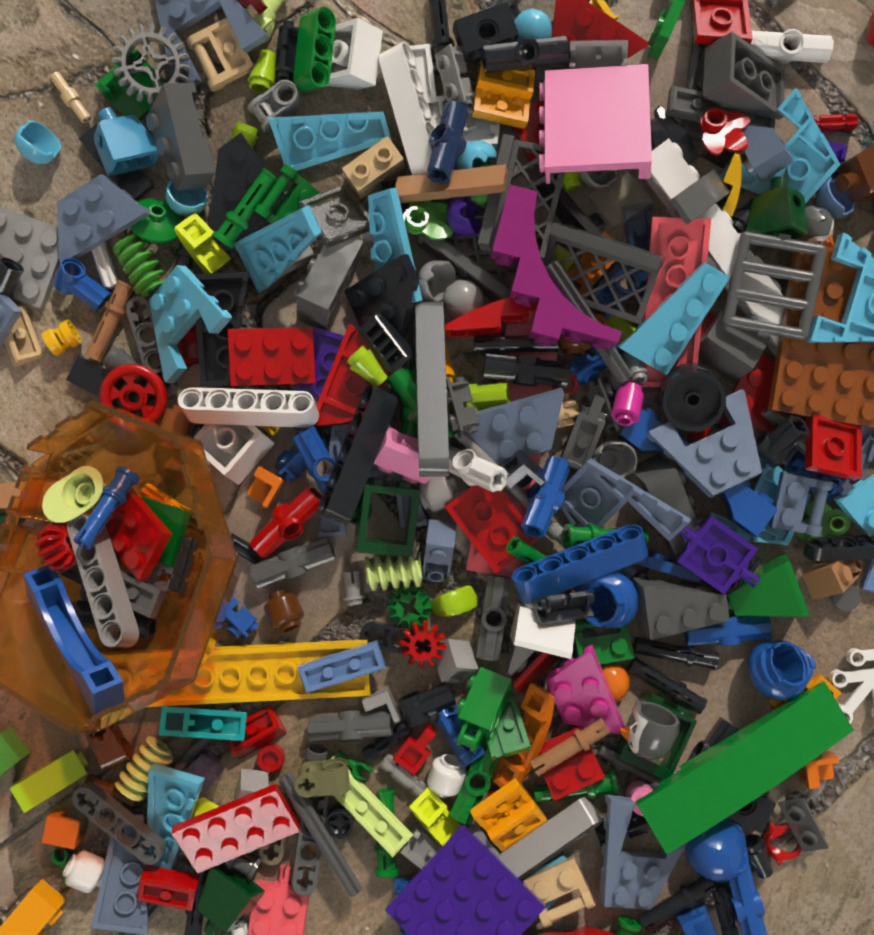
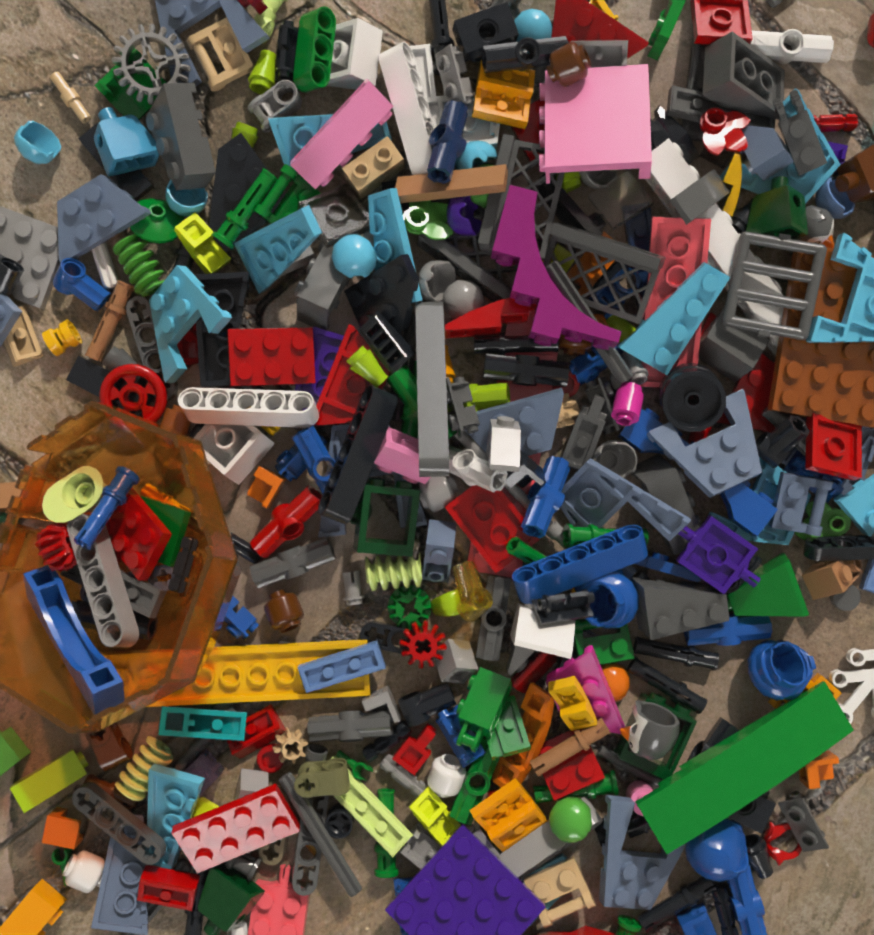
none -> tan gear [272,727,308,764]
none -> bright pink brick [290,79,394,190]
none -> medium azure hair [331,234,377,278]
none -> clear yellow piece [452,561,493,622]
none -> slope [486,416,521,472]
none -> reddish brown head [546,42,592,87]
none -> yellow slope [548,676,597,731]
none -> bright green hair [549,796,592,843]
none -> dark grey hinge [772,89,827,176]

